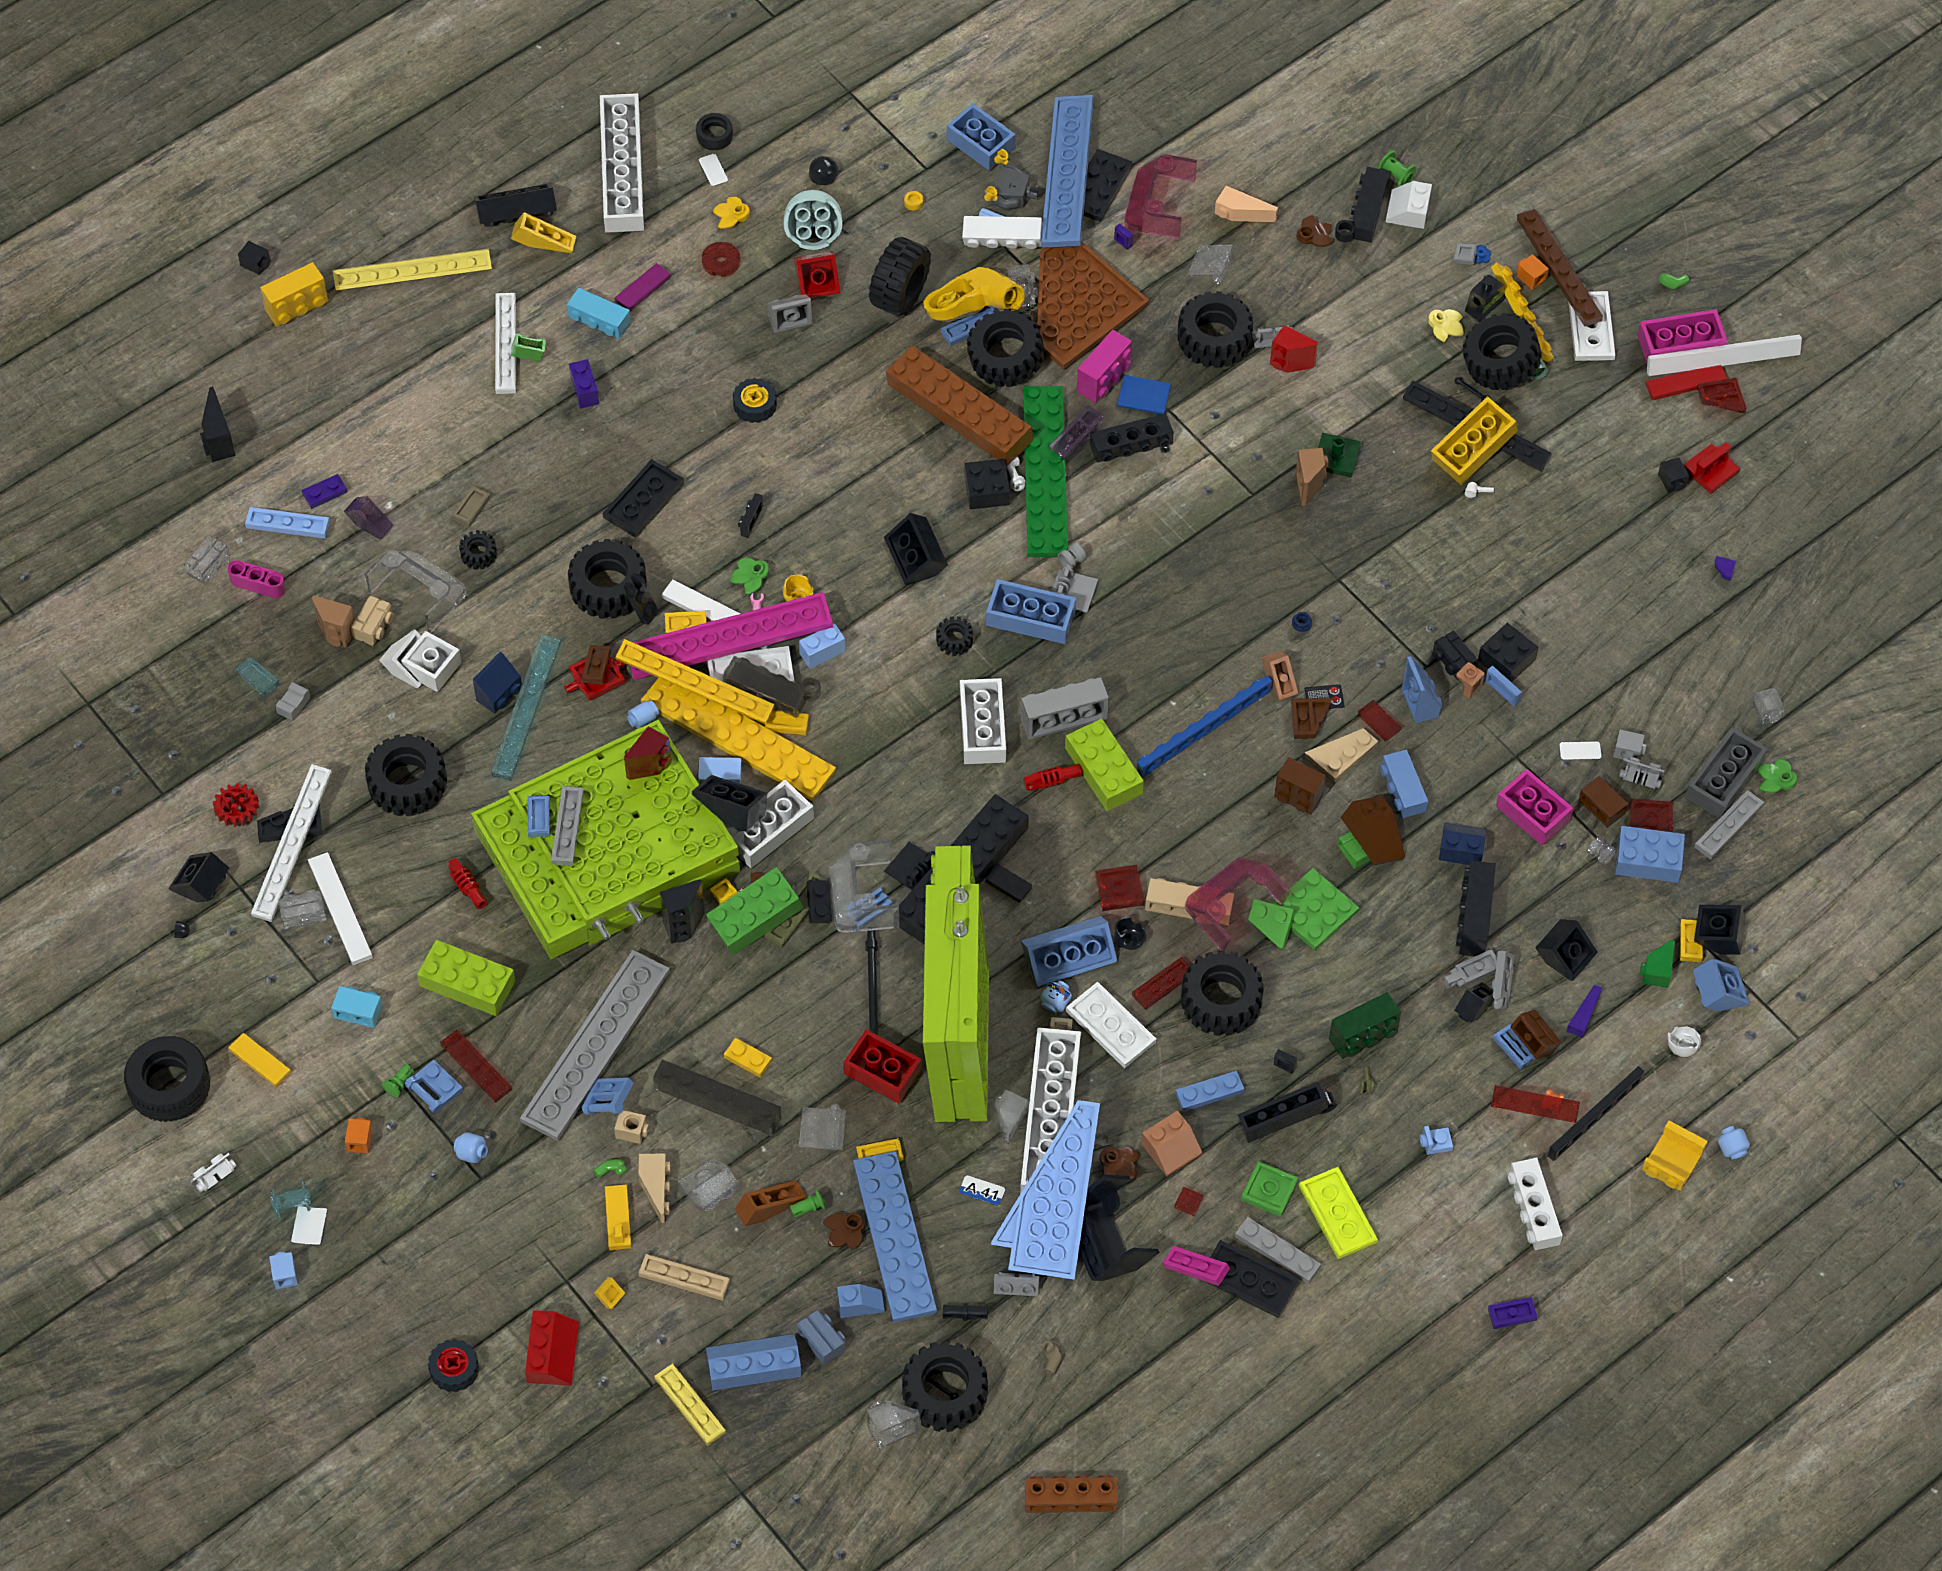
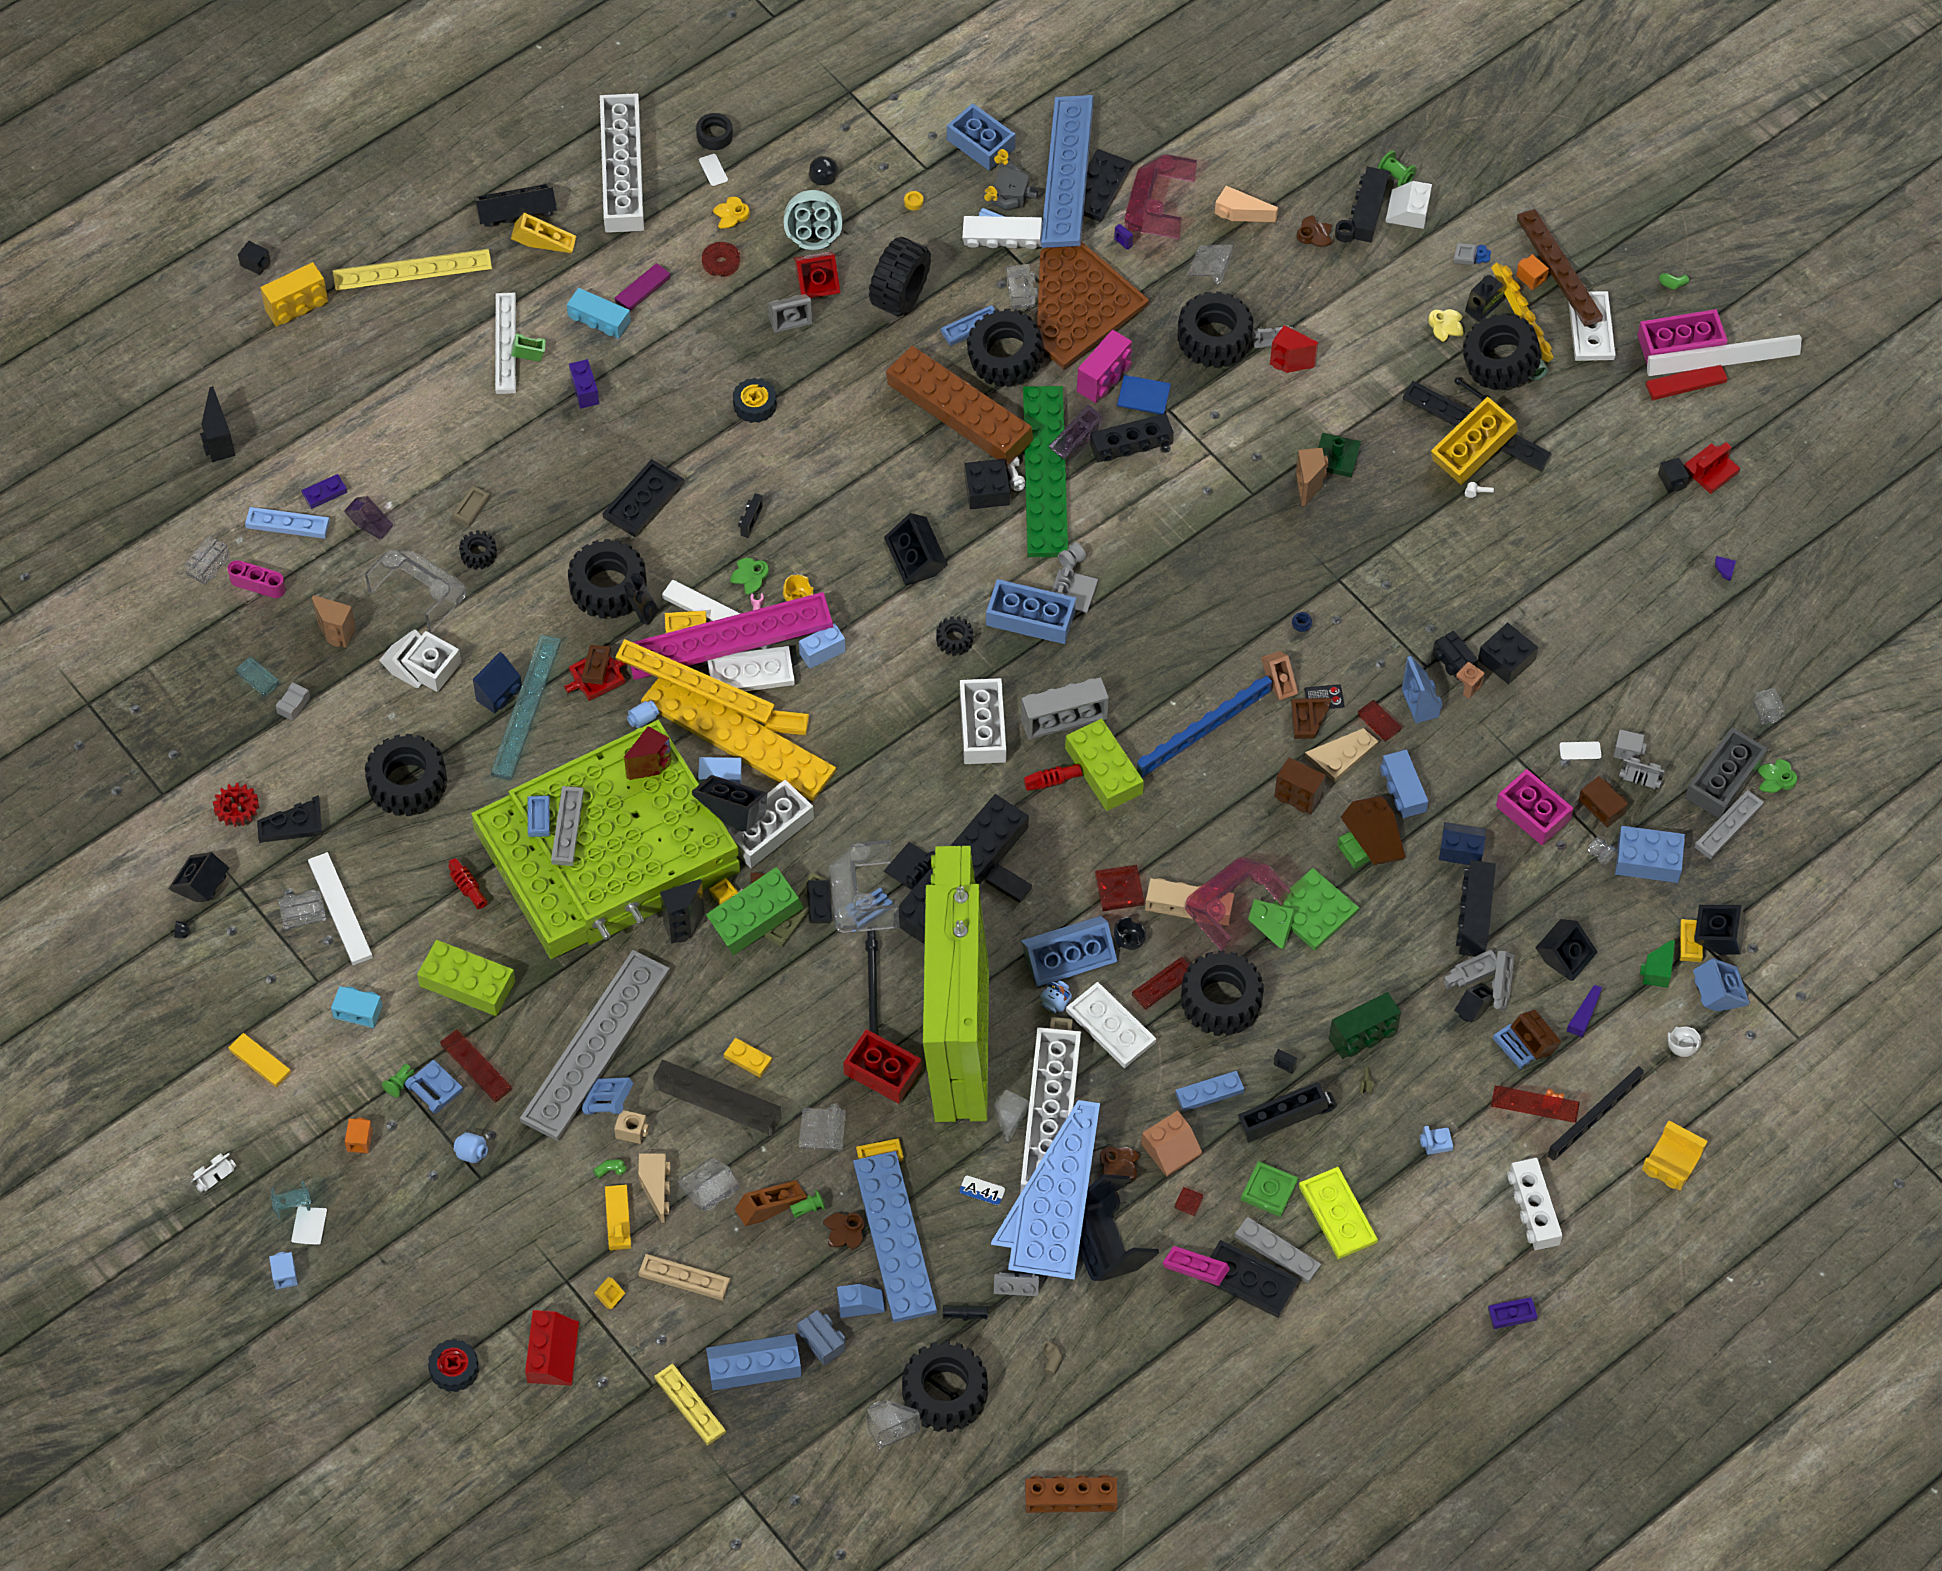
black tyre [124,1036,210,1122] -> none
white tile [251,764,332,922] -> none
tan brick [350,596,394,646] -> none
clear smoke hinge [723,656,821,718] -> none
yellow piece [923,267,1025,322] -> none
medium blue tile [1485,666,1522,707] -> none
clear red tile [1630,799,1673,832] -> none
clear red wing [1697,378,1747,413] -> none
light blue head [1718,1126,1750,1160] -> none

